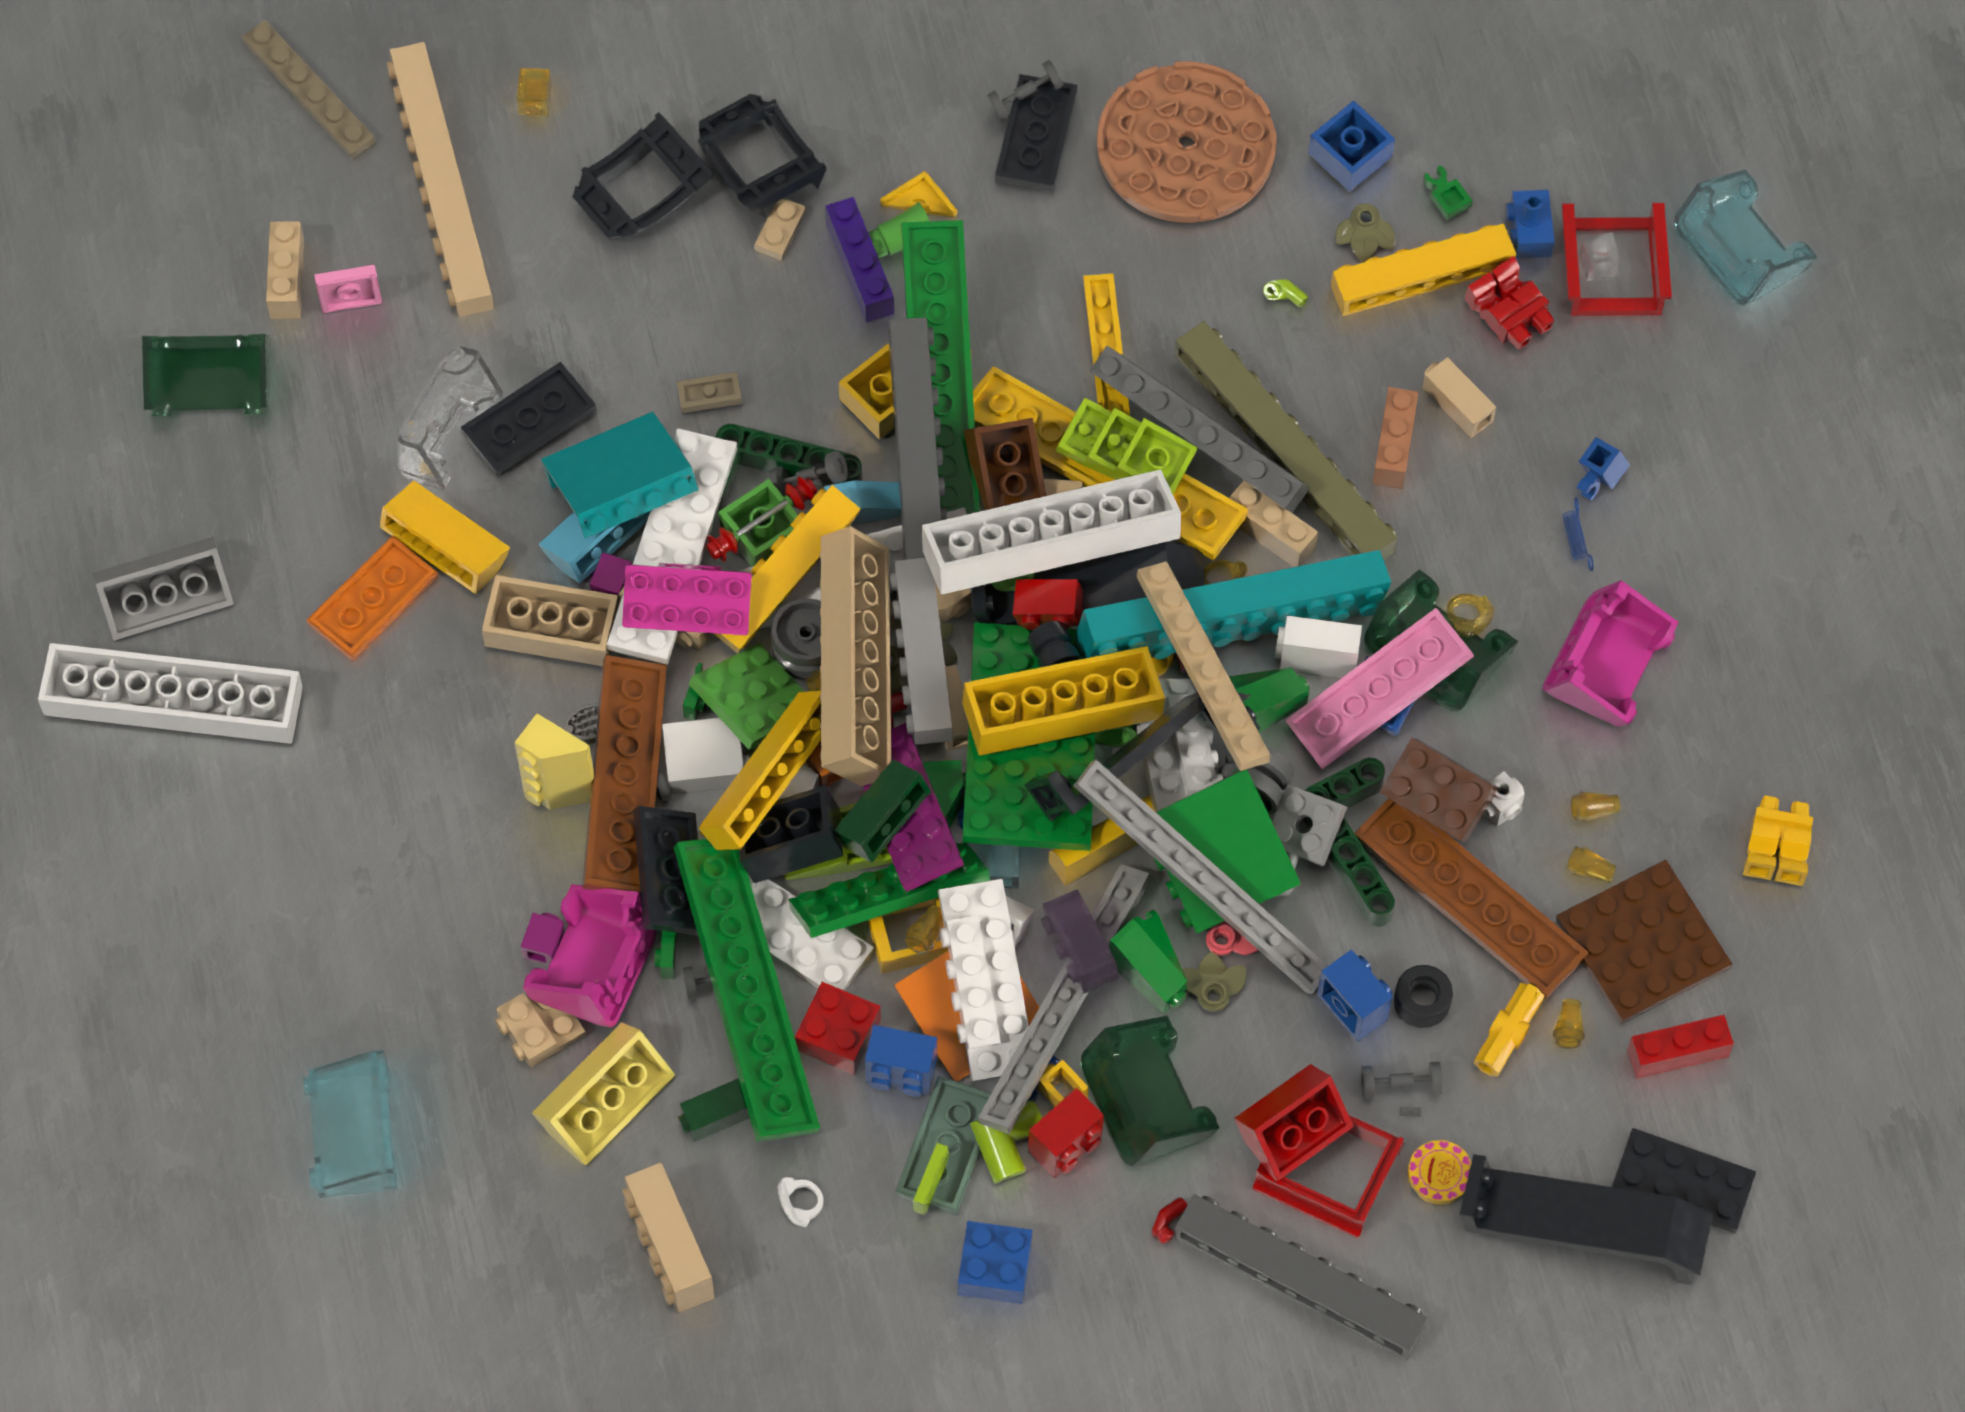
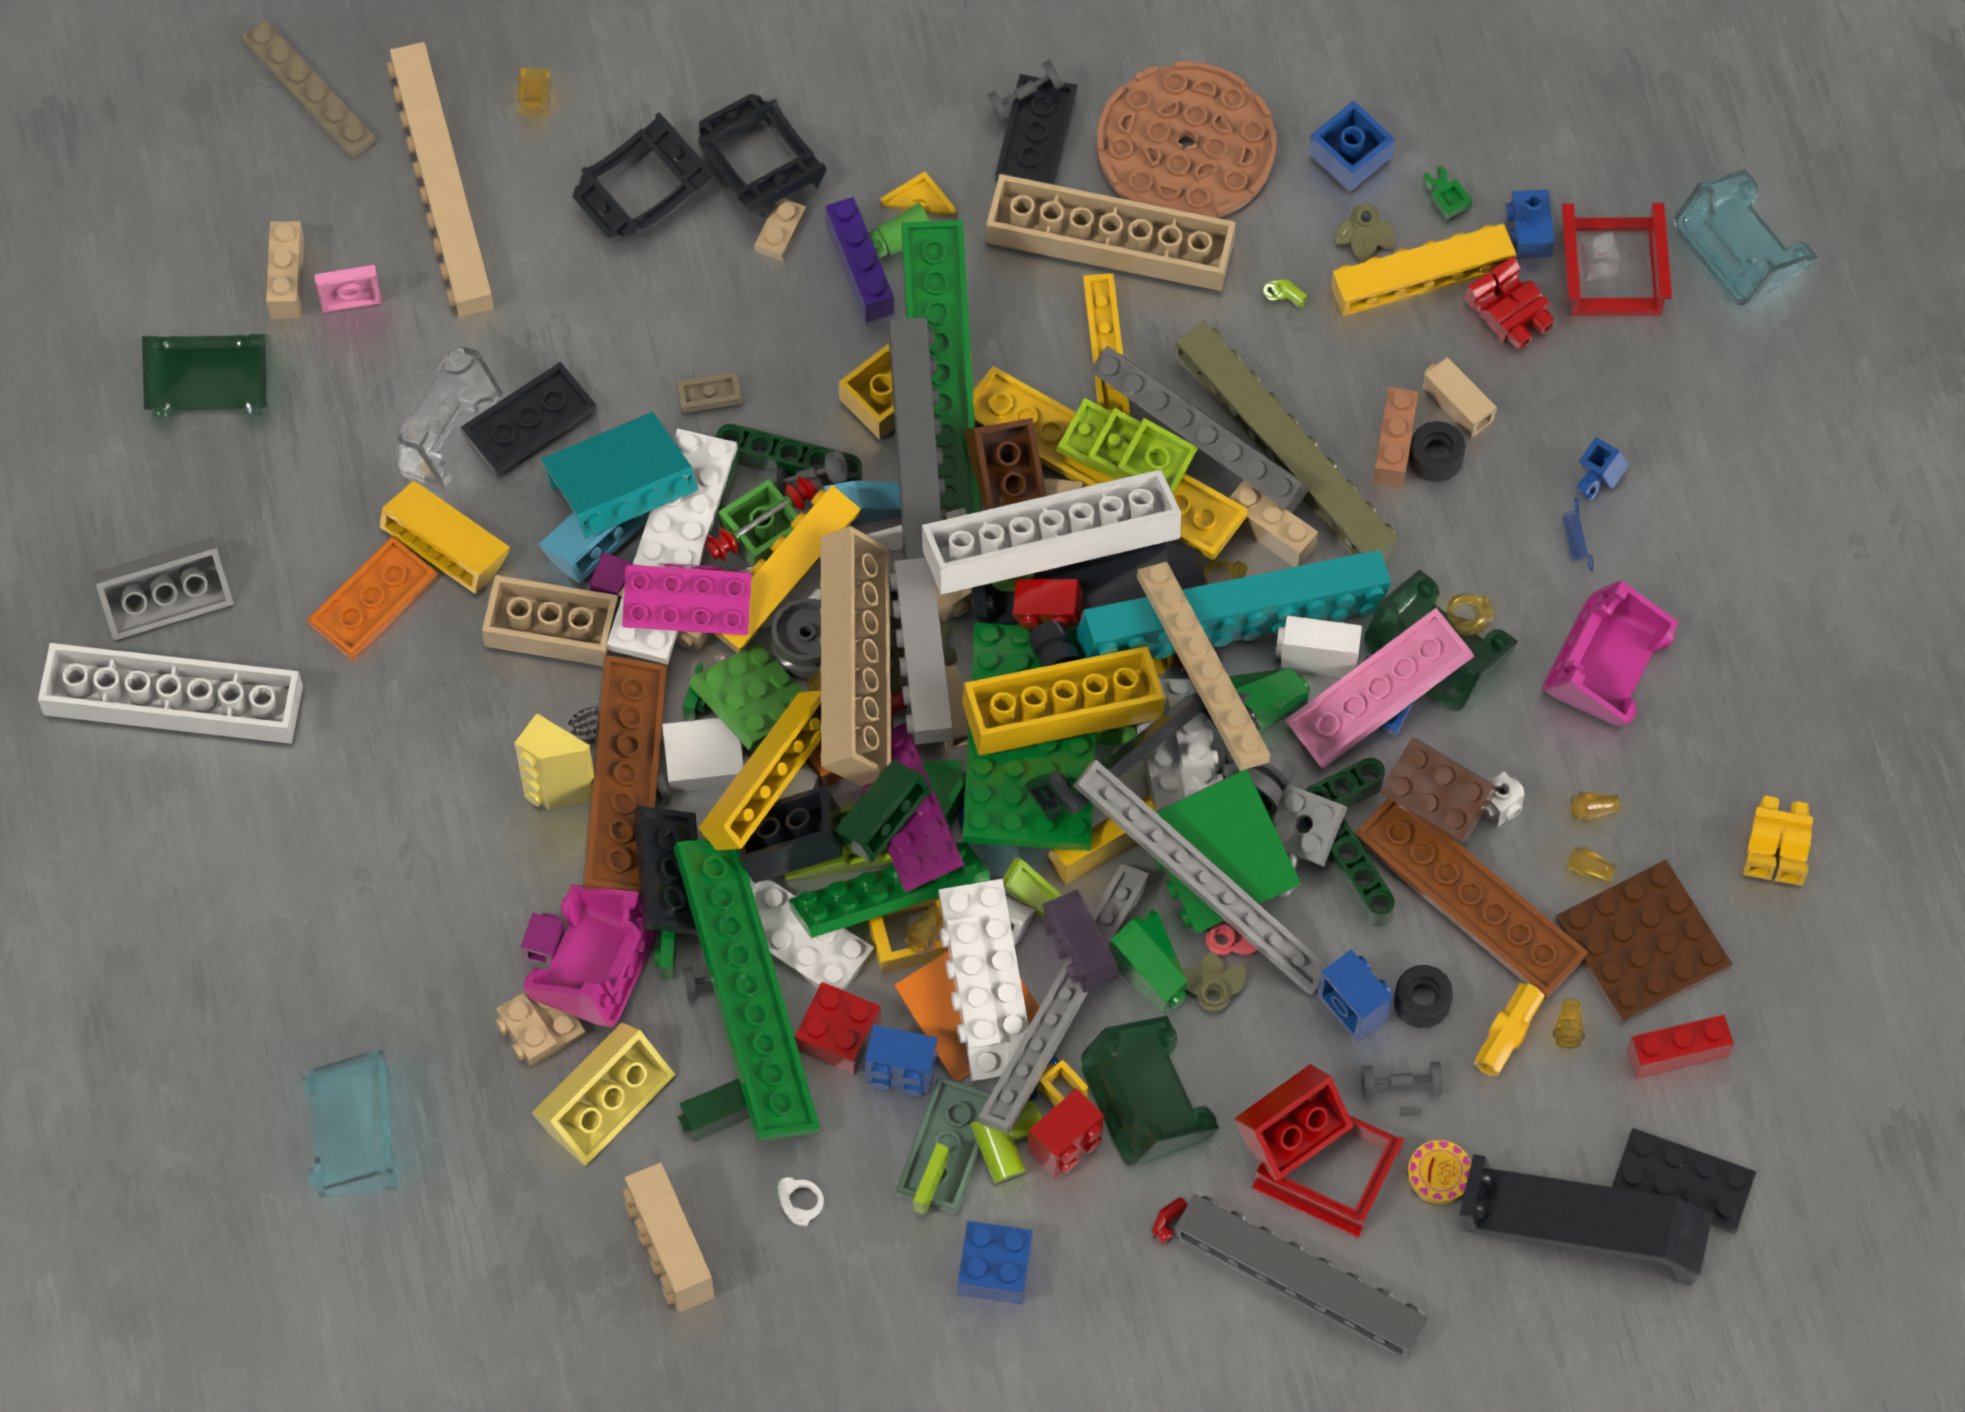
none -> tan brick [986,174,1236,291]
none -> lime tile [1003,858,1063,921]
none -> black tyre [1409,421,1466,482]

